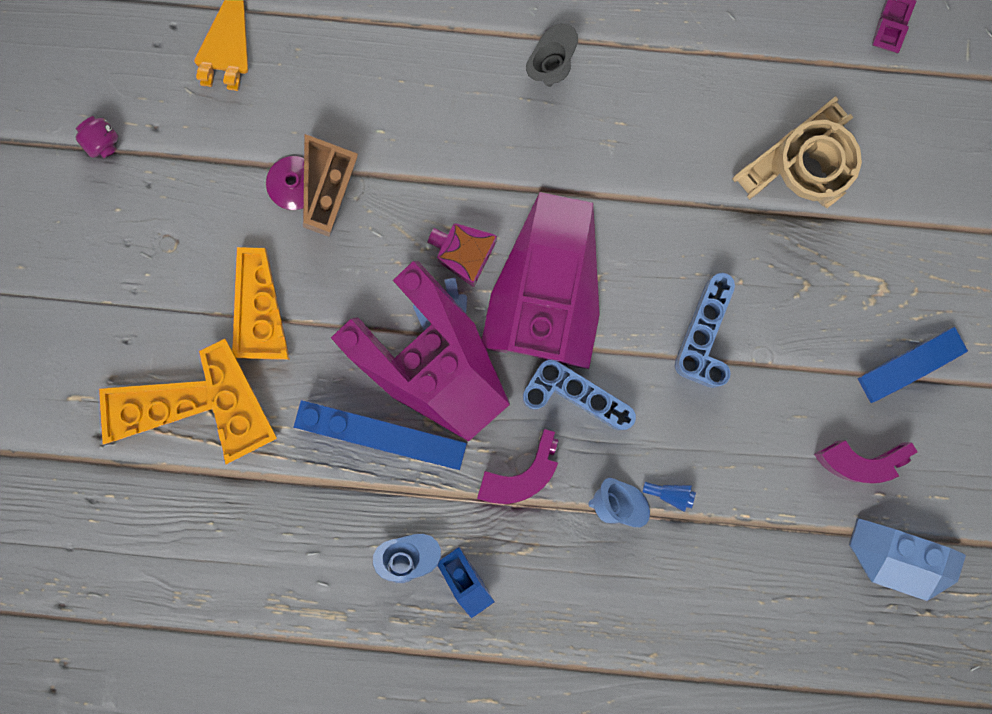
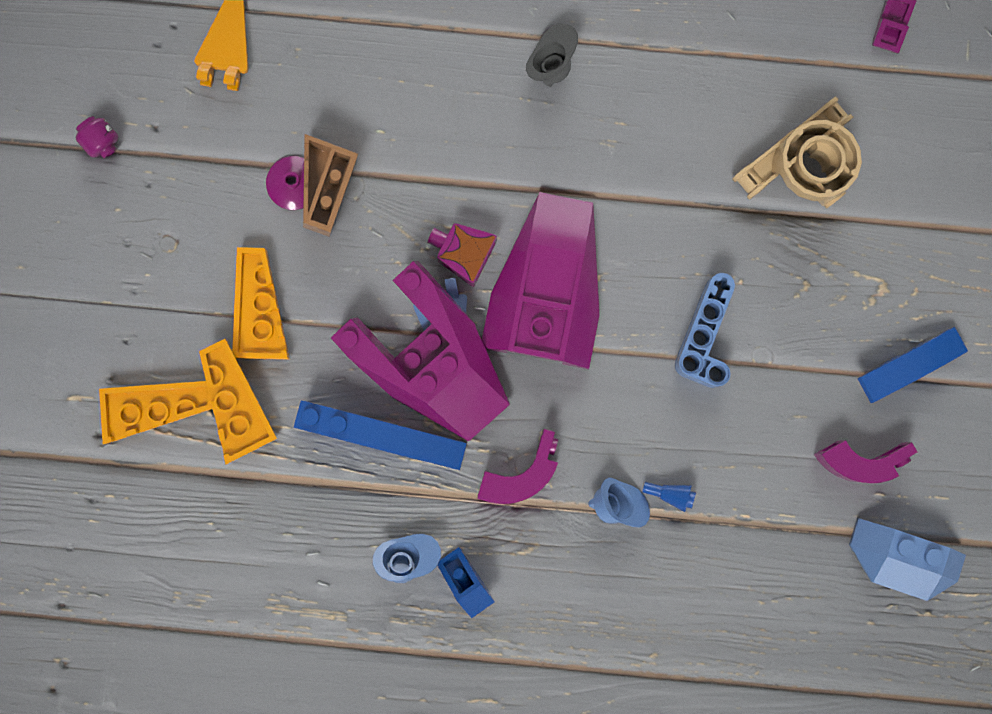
medium blue beam [523,360,636,430] -> none

